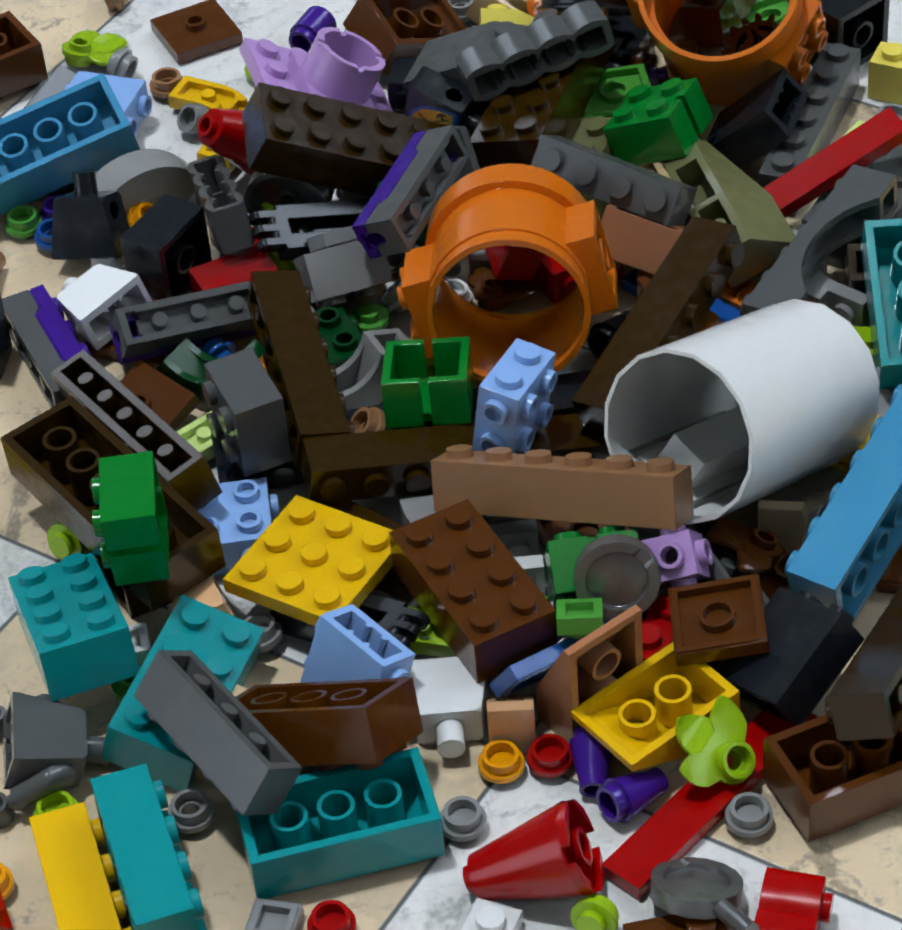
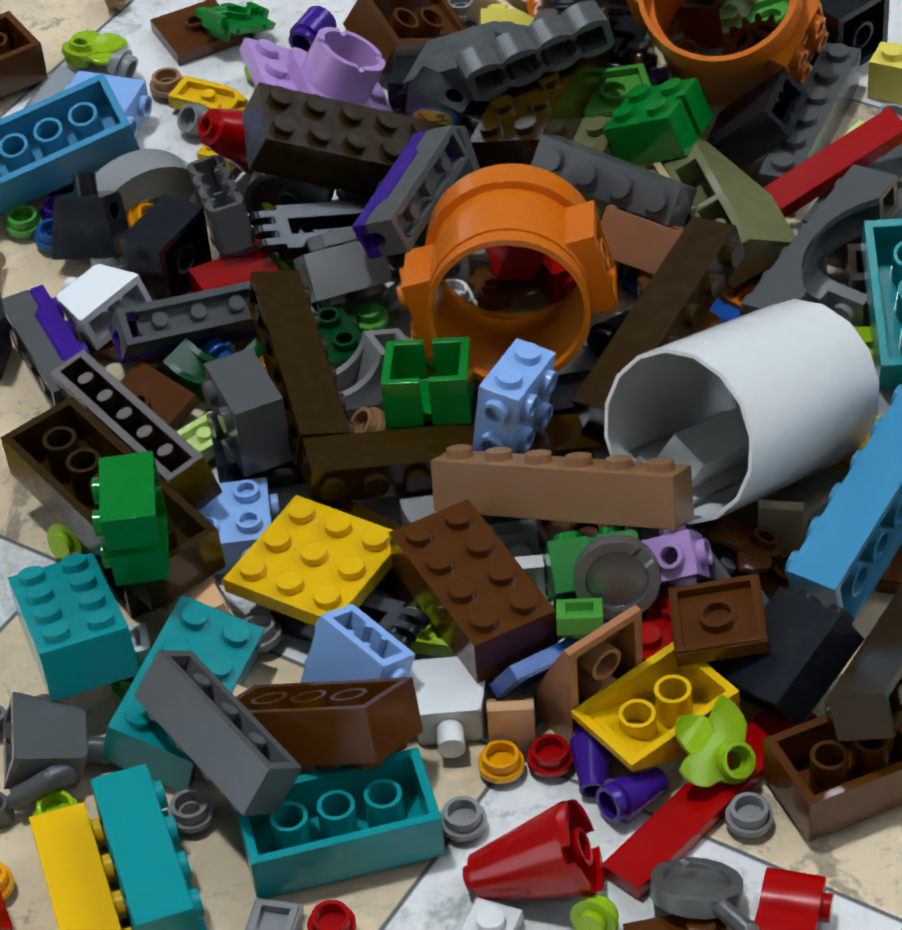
none -> green piece [195,2,276,42]

